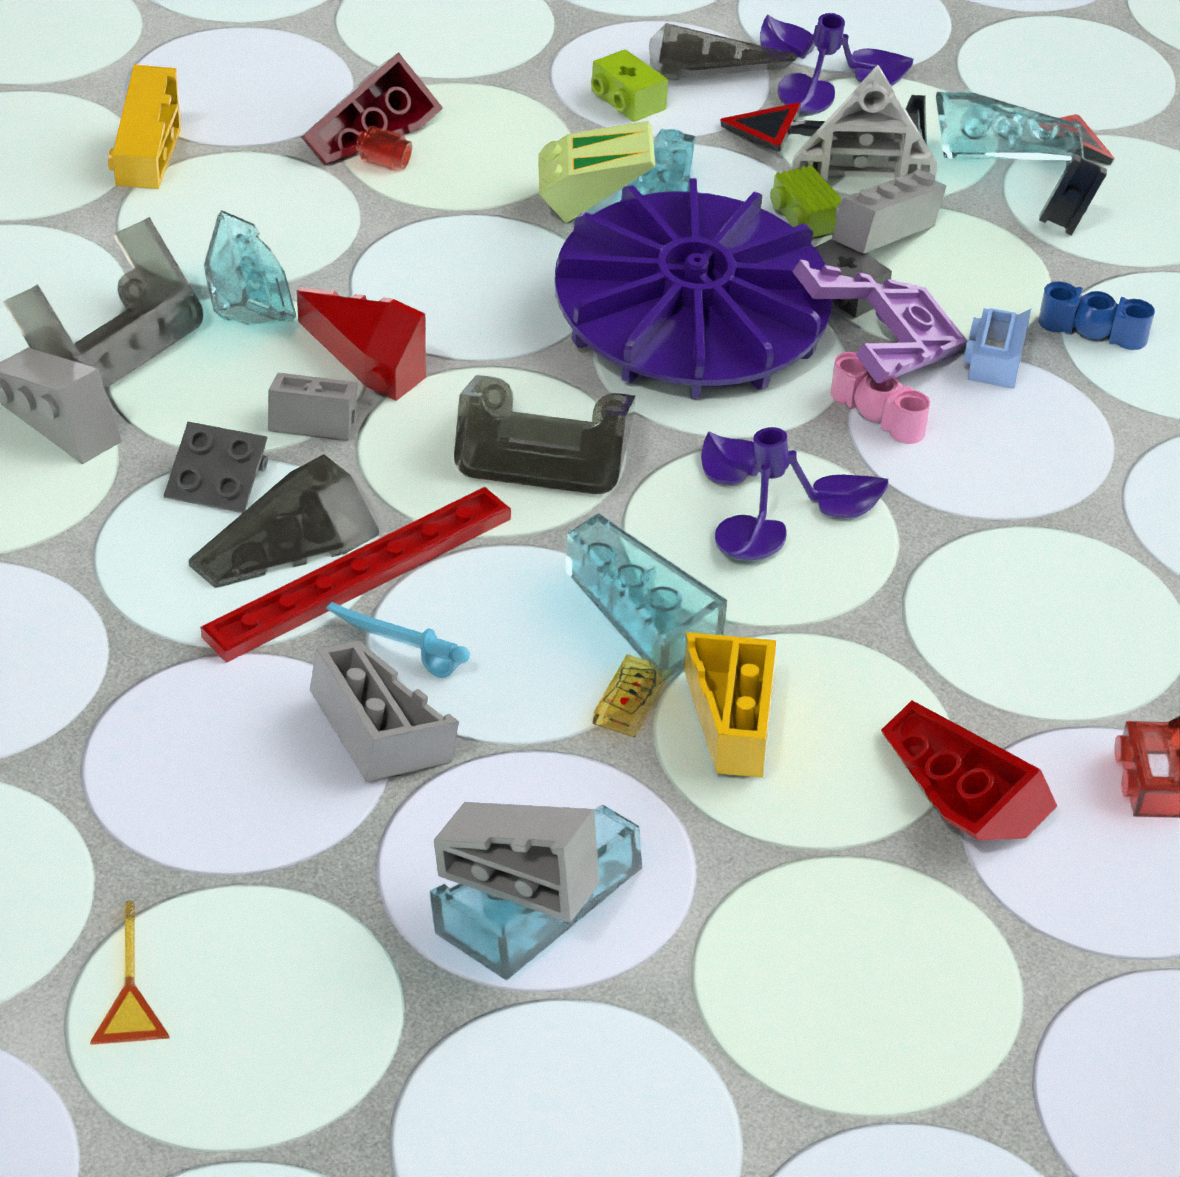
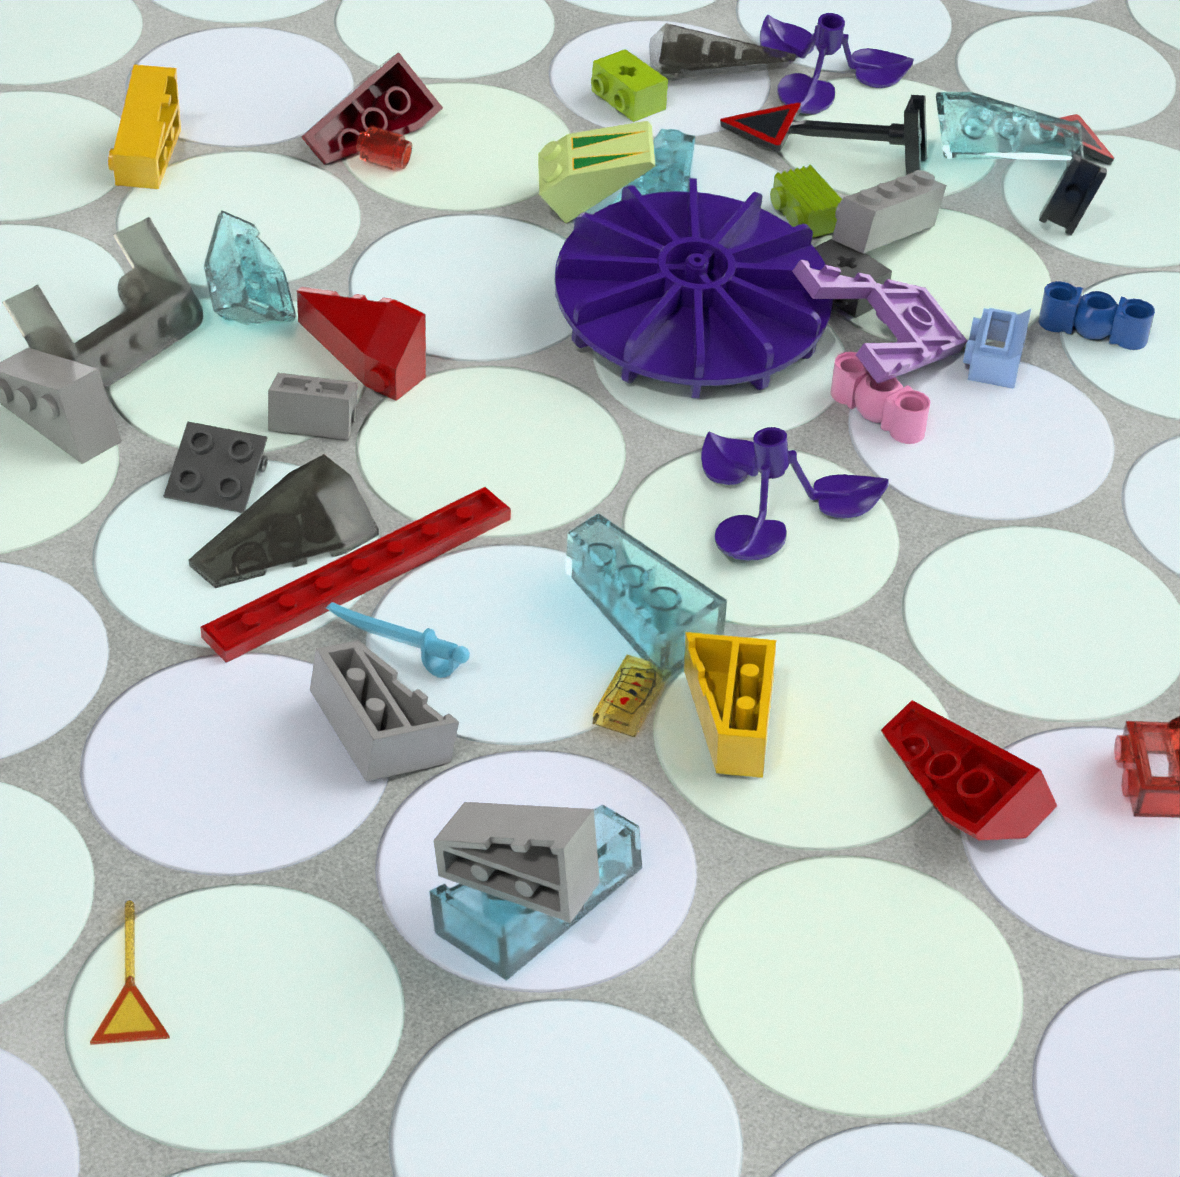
clear smoke windscreen [454,375,636,494] -> none
white wedge [792,65,938,181] -> none

